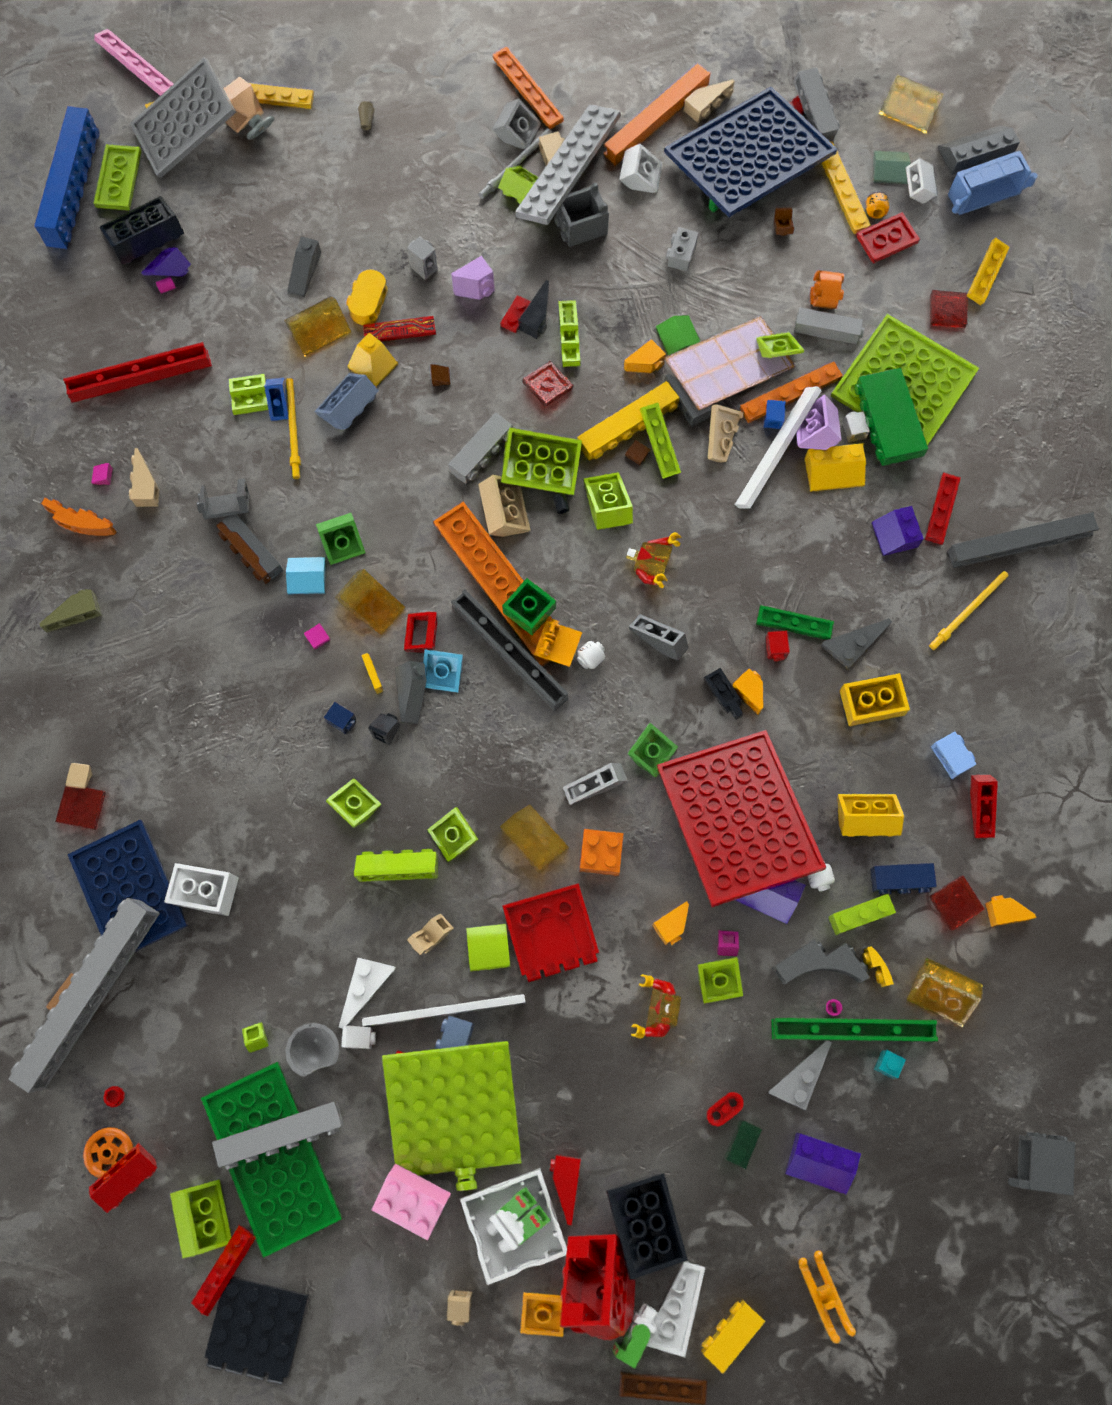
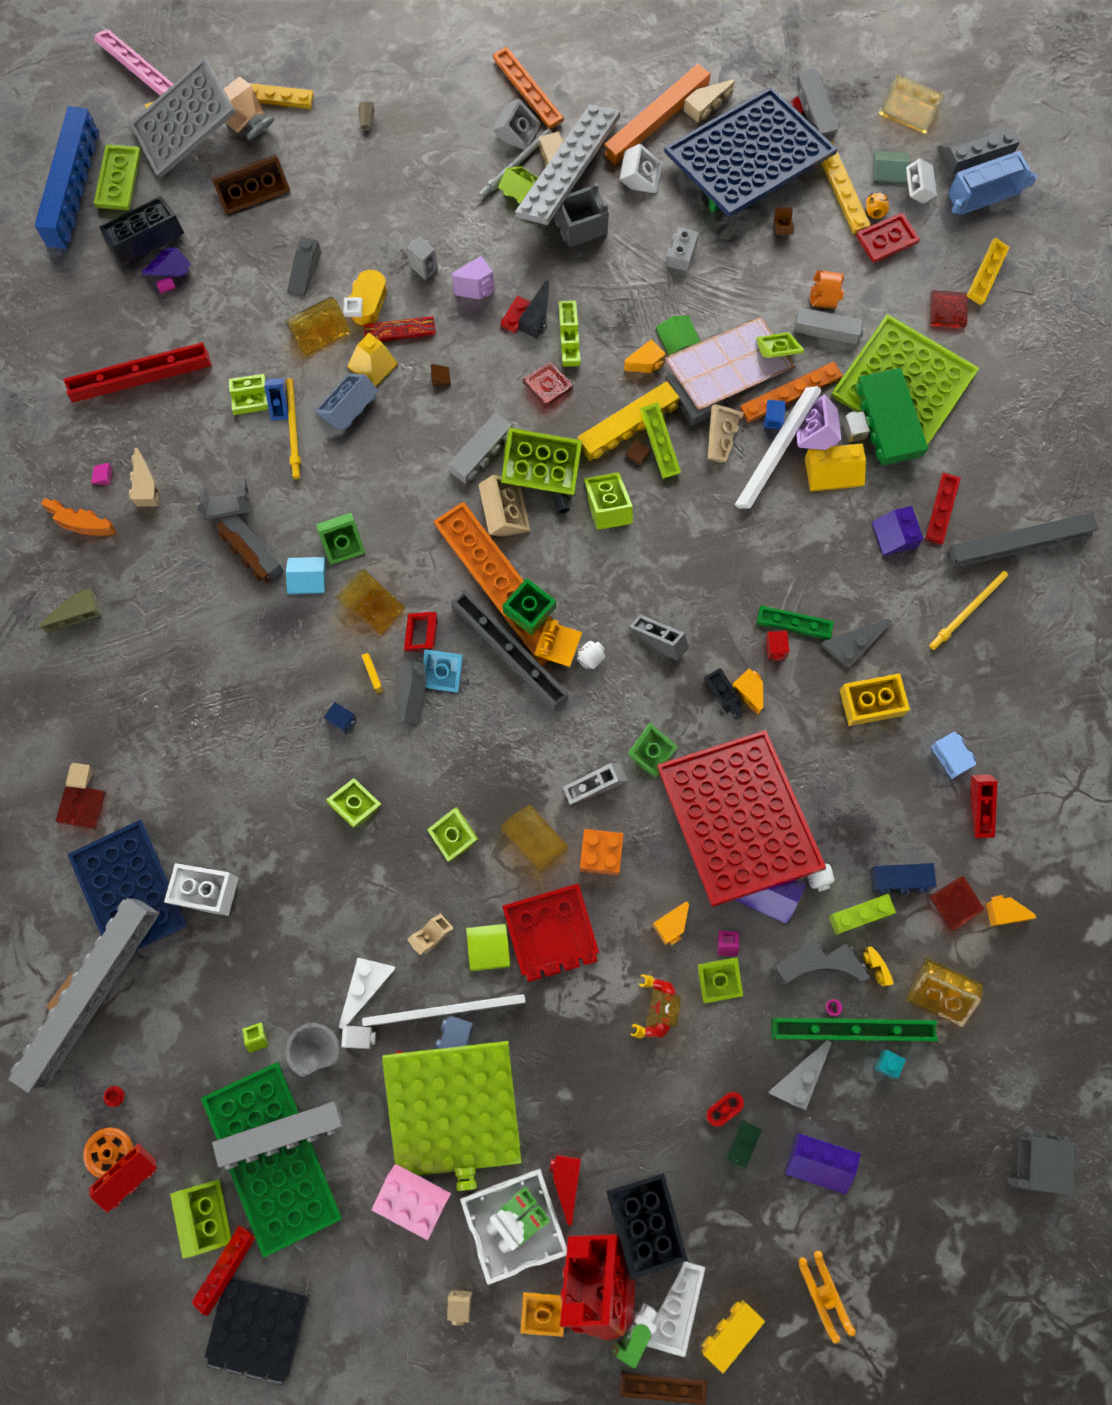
dark pink tile [304,623,330,650] -> none
lime slope [354,849,438,882] -> none
black slope [368,713,400,746] -> none
torso [626,532,681,588] -> none
yellow slope [837,794,904,837] -> none
none -> reddish brown slope [211,154,290,215]
none -> white tile [343,298,363,317]

